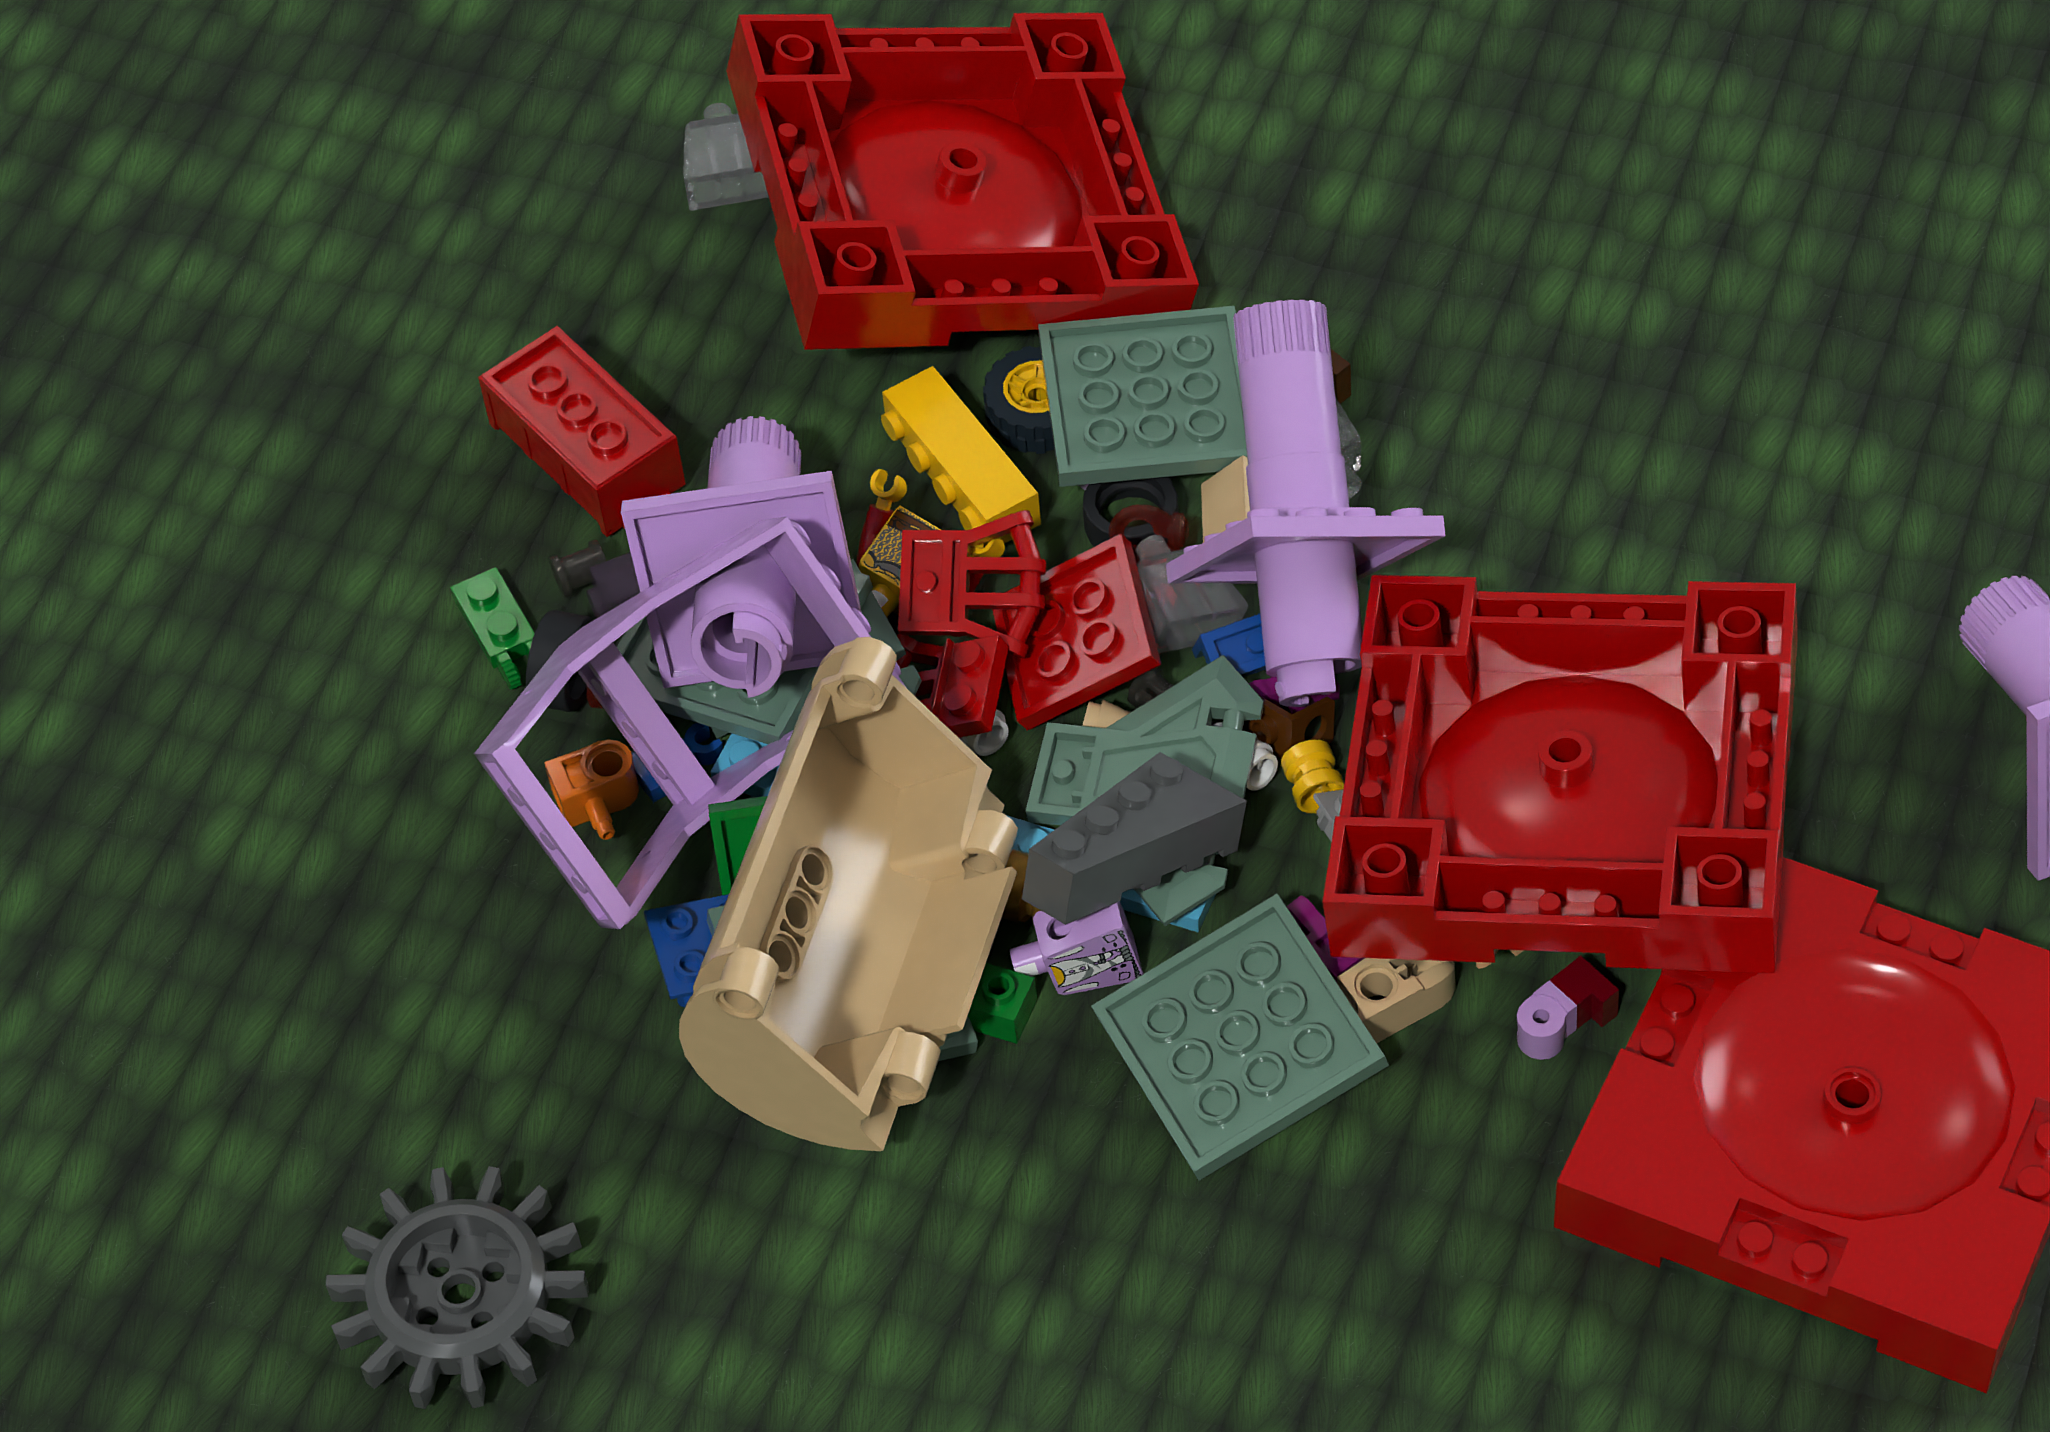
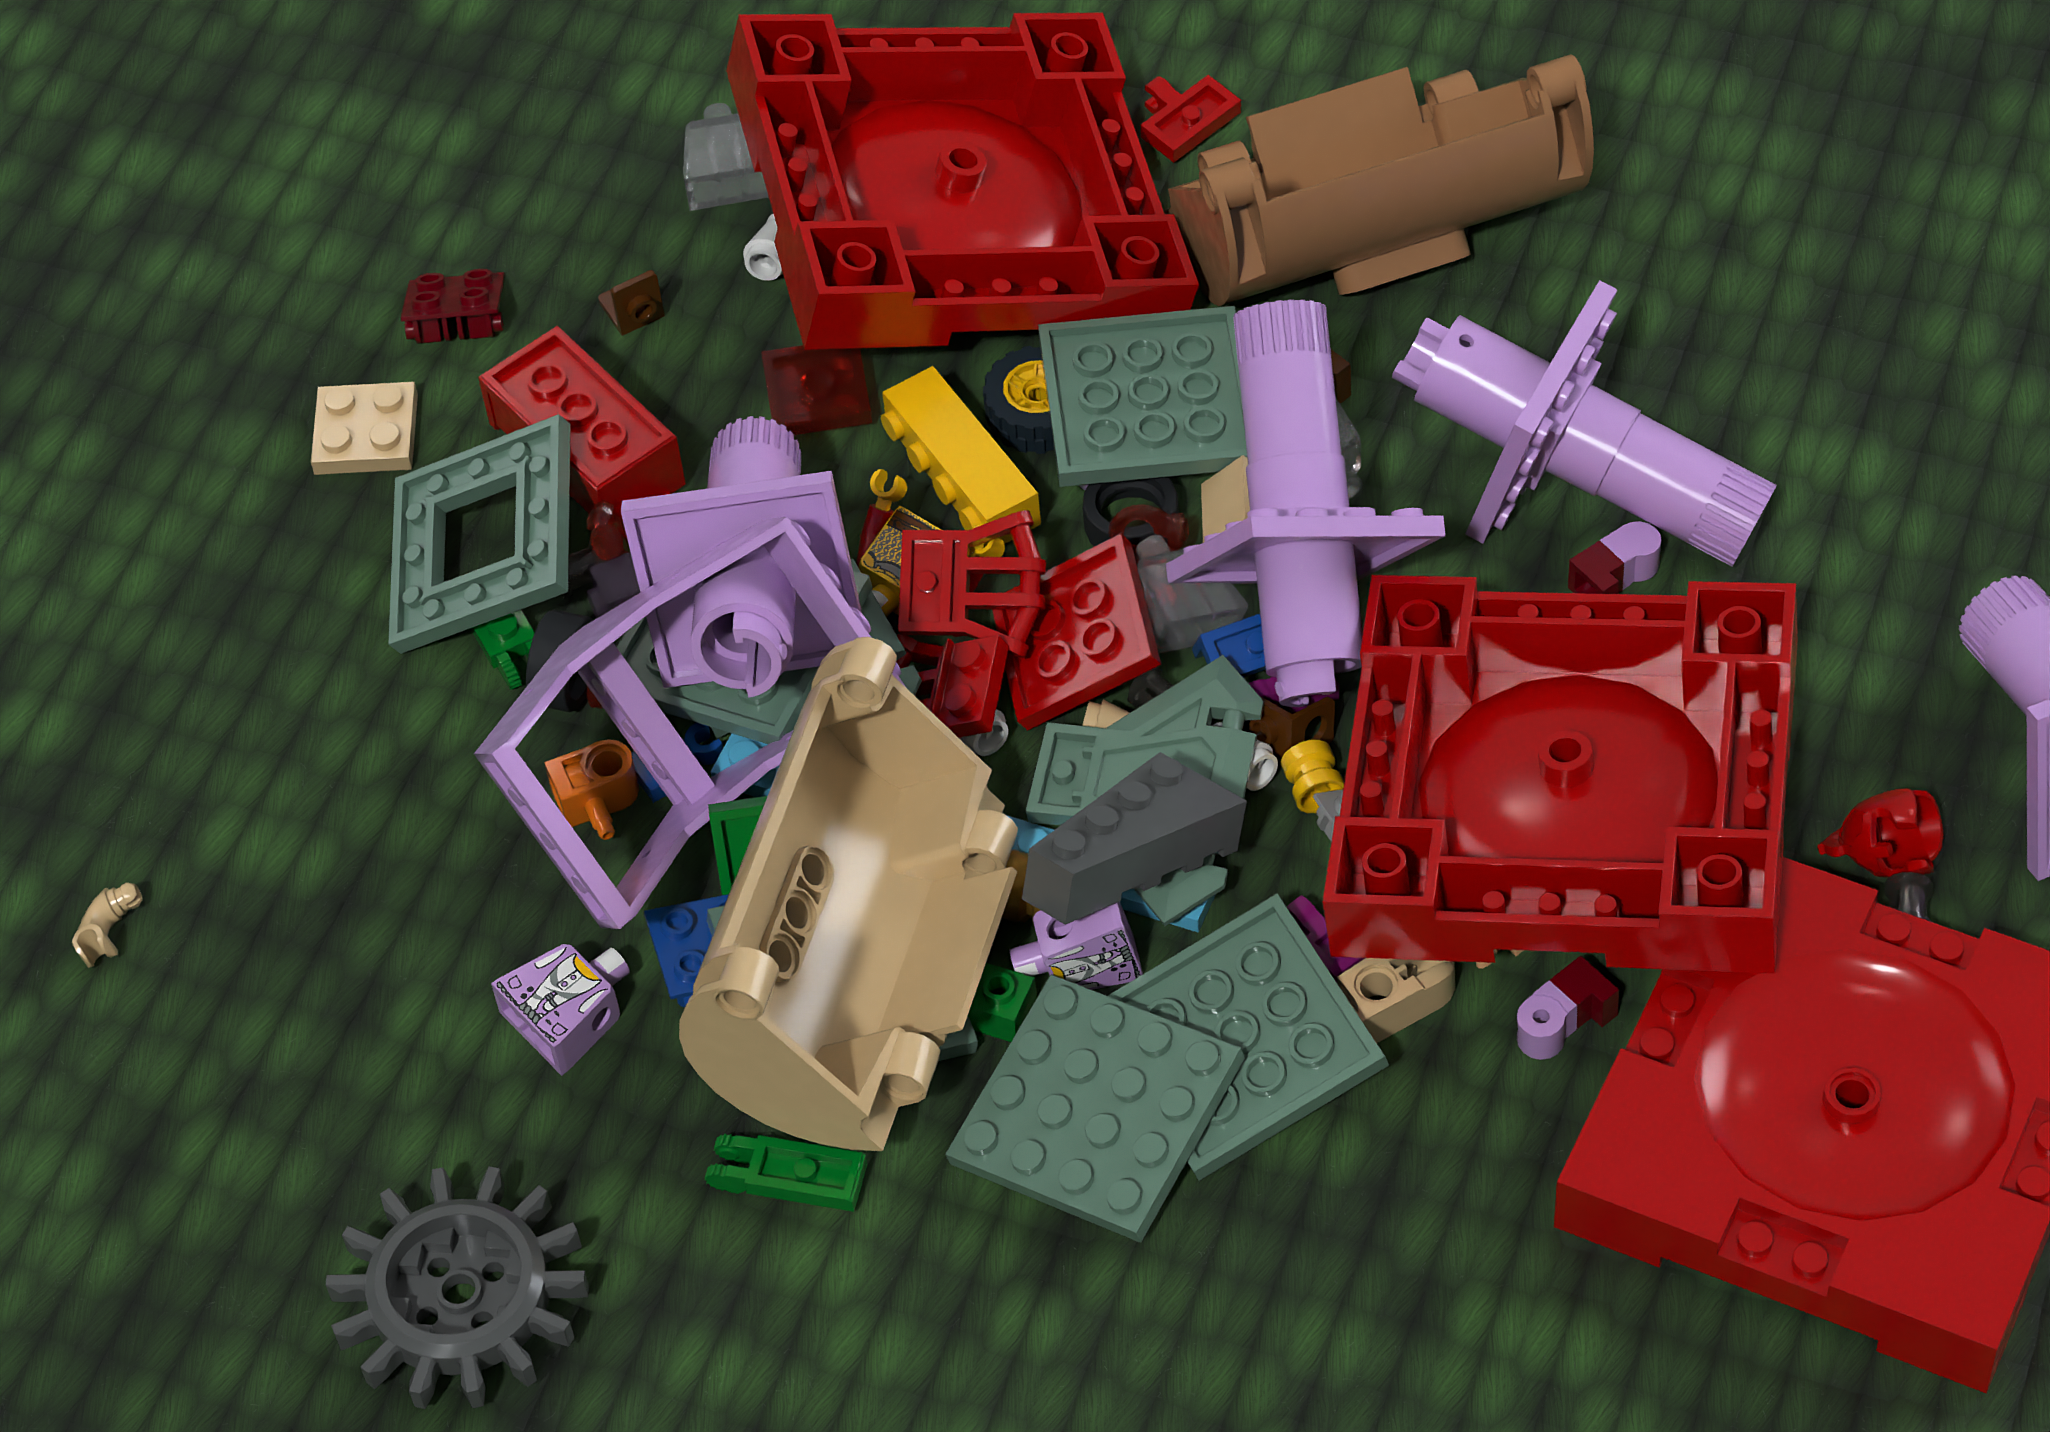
none -> tan piece [72,882,143,968]
none -> tan plate [311,382,418,475]
none -> sand green plate [388,414,570,654]
none -> dark red hinge [401,269,505,344]
none -> lavender torso [491,944,630,1076]
none -> clear red piece [587,500,635,572]
none -> reddish brown bracket [598,270,665,336]
none -> green hinge [705,1134,867,1212]
none -> white cone [743,214,783,281]
none -> clear red plate [761,345,872,435]
none -> sand green plate [945,974,1245,1243]
none -> red plate [1141,75,1241,163]
none -> medium nougat cylinder [1164,54,1594,306]
none -> lavender piece [1392,280,1777,567]
none -> leg [1568,521,1661,594]
none -> red helmet [1817,788,1944,878]
none -> clear smoke bush [1884,872,1934,922]

